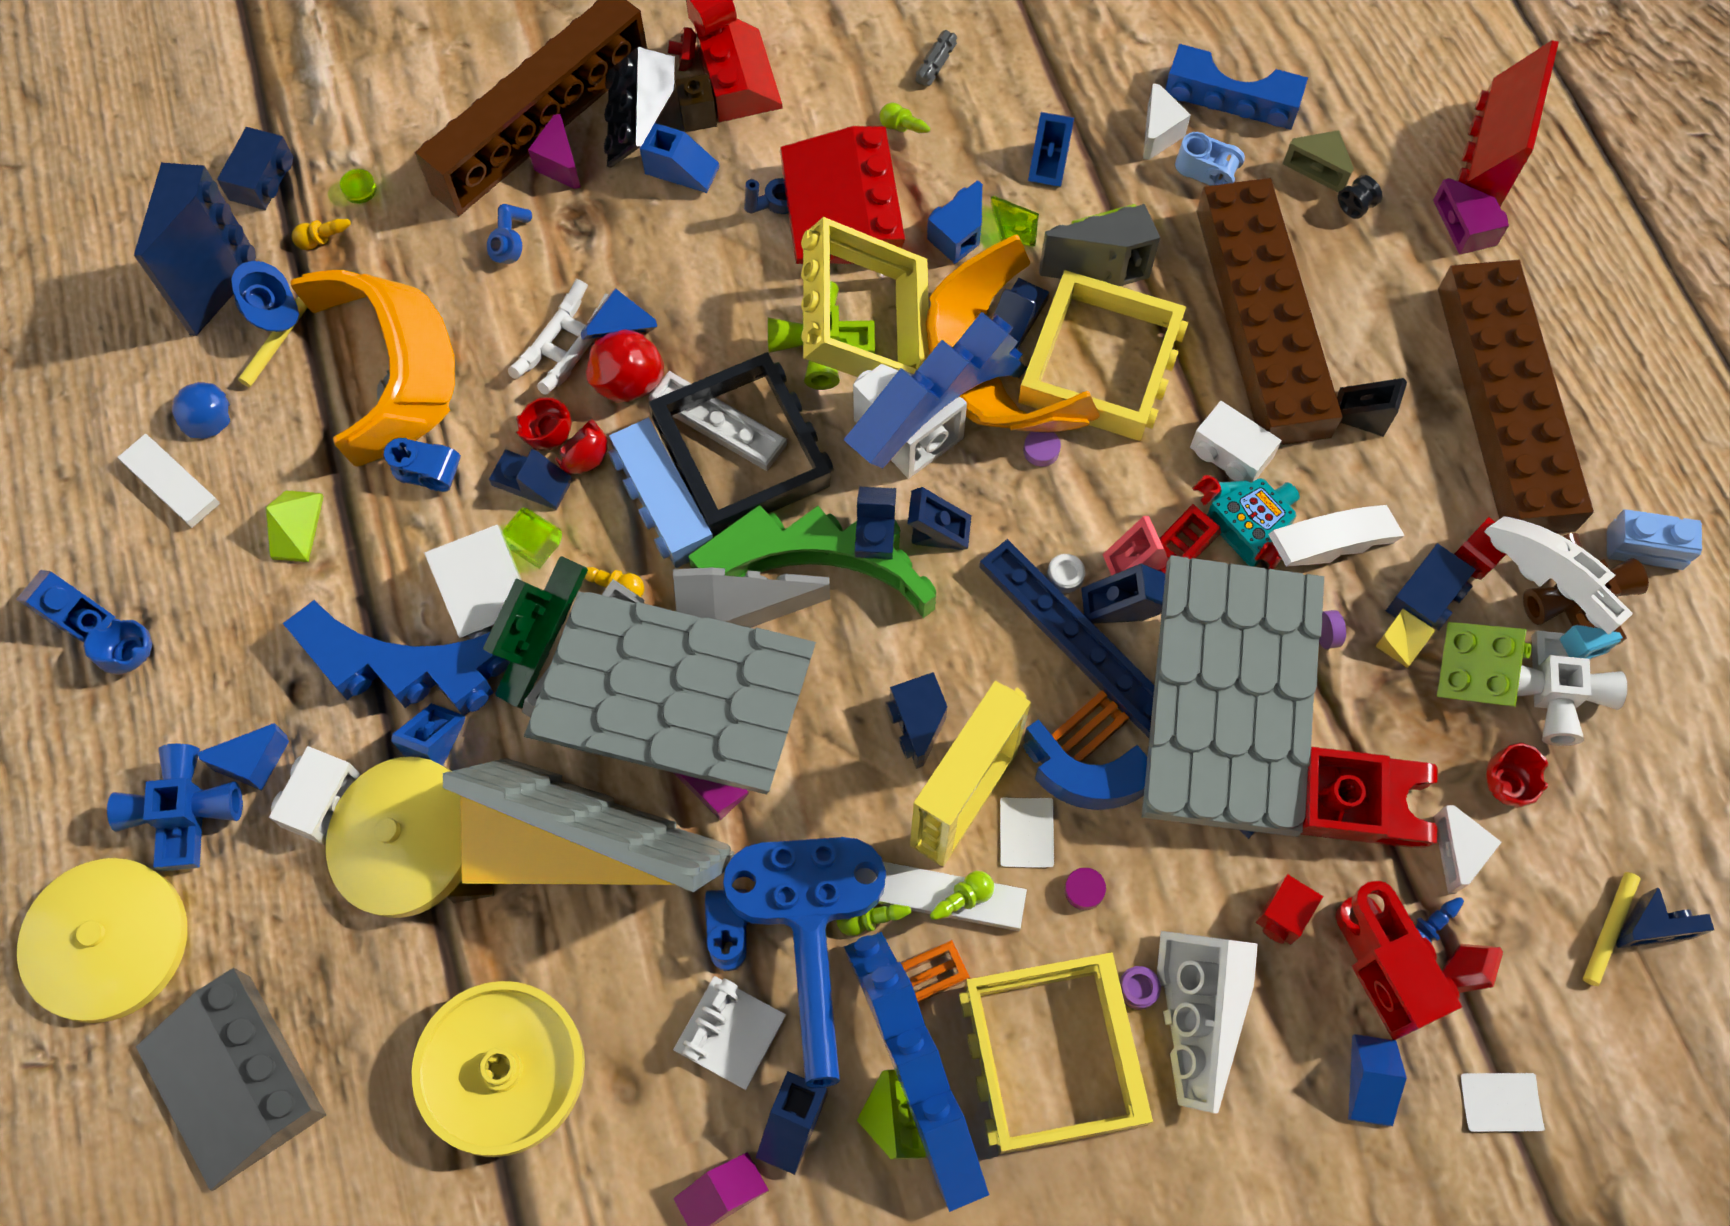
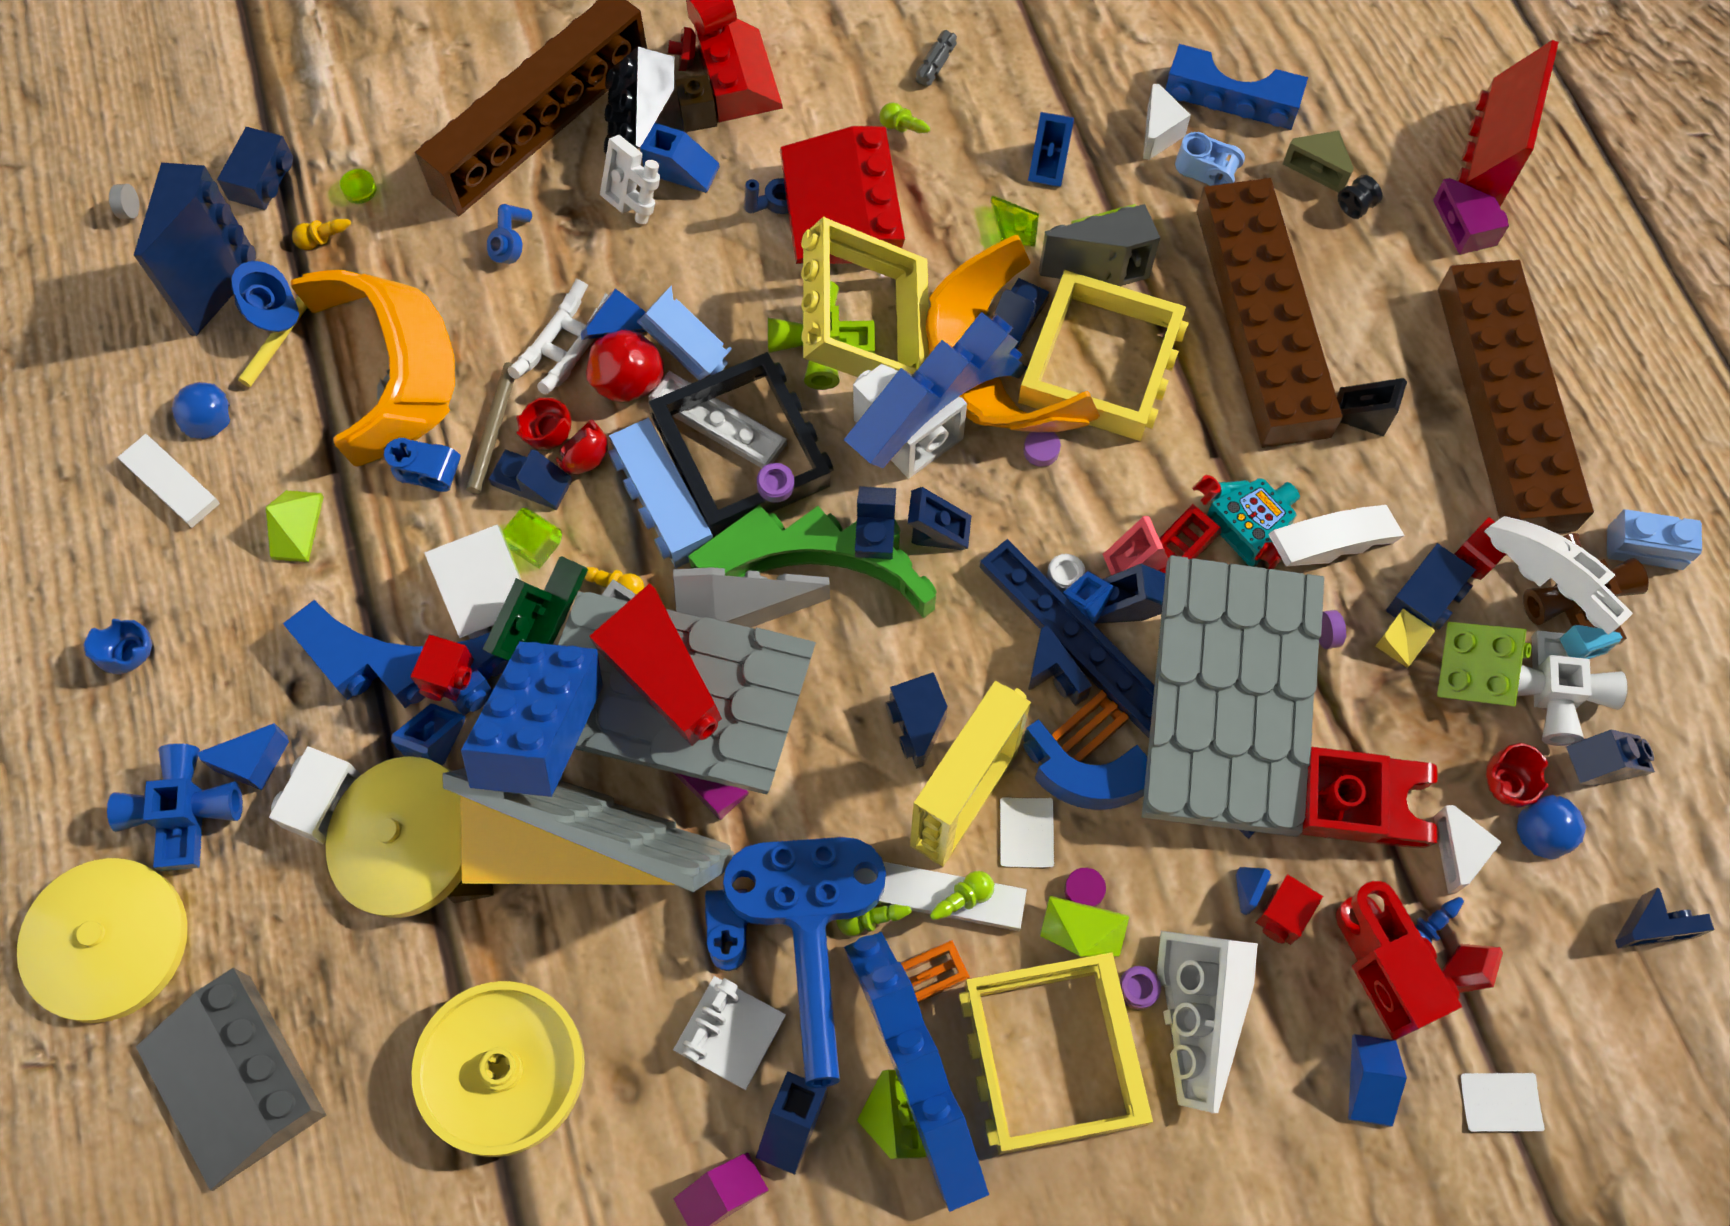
blue slope [16,570,115,643] -> none
magenta slope [528,114,581,189] -> none
blue slope [927,180,983,264] -> none
white brick [1190,401,1282,482] -> none
light yellow bar [1583,872,1641,986] -> none
none -> light grey tile [109,184,139,219]
none -> red brick [410,634,474,701]
none -> blue brick [461,642,603,797]
none -> dark tan bar [466,362,515,494]
none -> red slope [589,583,722,746]
none -> white plate [600,135,660,224]
none -> light blue window [637,285,732,380]
none -> medium lavender tile [757,463,794,502]
none -> dark blue slope [1028,625,1092,706]
none -> lime slope [1040,896,1129,957]
none -> blue slope [1062,571,1114,624]
none -> blue slope [1236,867,1272,915]
none -> blue hair [1517,795,1587,859]
none -> dark blue slope [1566,729,1655,786]

